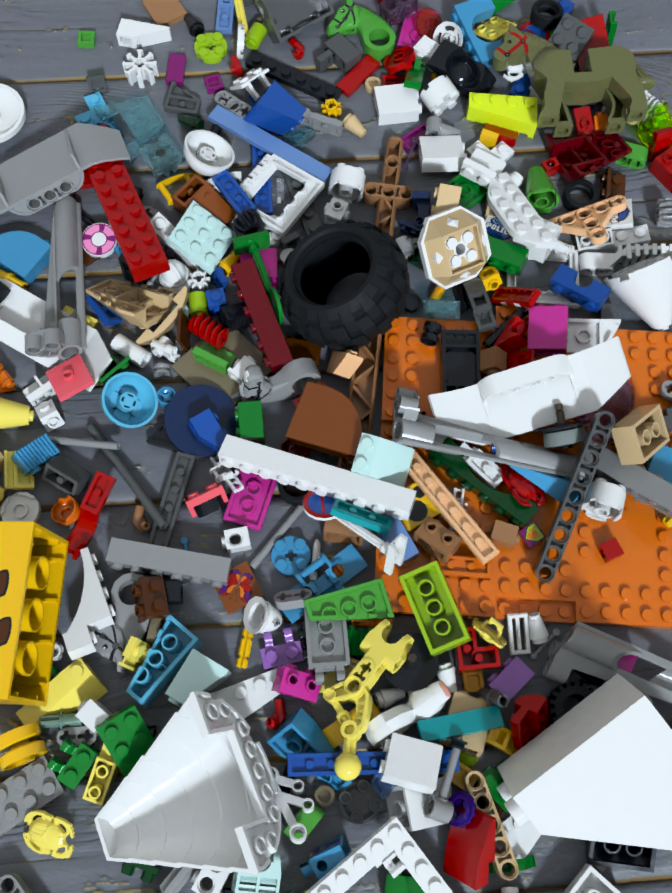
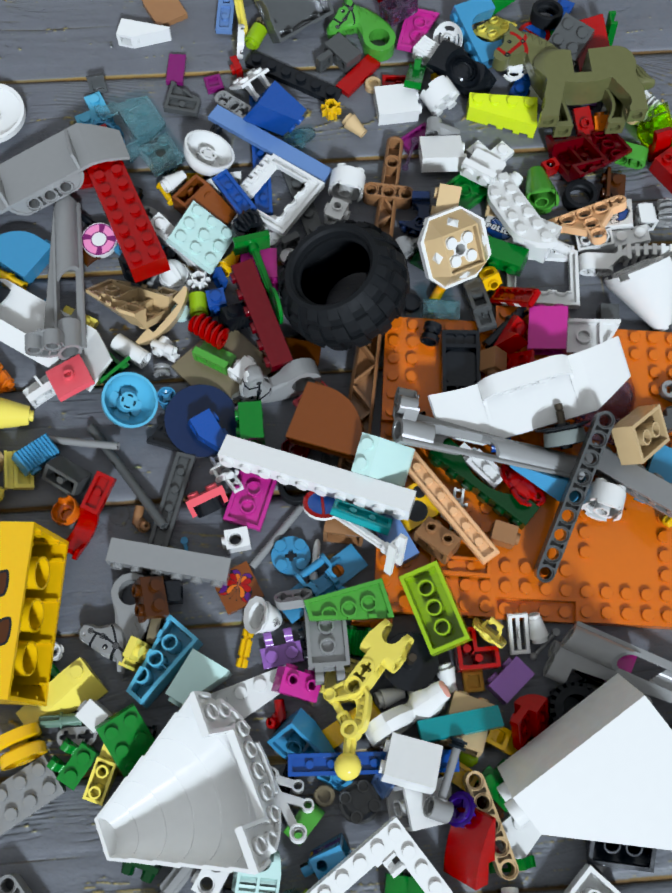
white tile [0,492,41,523] -> none
light yellow shield [23,810,75,859] -> none
white bracket [34,399,65,432] -> none
white arch [62,547,116,660] -> none
bright green tile [77,30,96,48] -> none
blue plate [85,294,122,326] -> none
white gear [122,49,159,88] -> none
reddish brown piece [176,310,191,352] -> none
clear green cone [178,113,204,131] -> none
black cone [184,14,205,37] -> none
lime plate [194,32,228,64] -> none
clear tile [276,178,285,203] -> none
red arm [289,37,305,60] -> none
light grey hinge [301,107,343,137] -> none
light nougat slope [326,349,364,379] -> none
red plate [383,45,417,75] -> none
clear red dish [416,8,442,40] -> none
black axle [452,283,469,312] -> none
dark grey pin [478,687,510,708] -> none
yellow tile [479,128,499,149] -> none
slope [484,123,519,148] -> none
tile [518,521,546,549] -> none
blue arch [549,264,611,314] -> none
red piece [597,537,624,563] -> none
none -> white cone [160,170,187,194]
none -> white window [633,202,659,231]

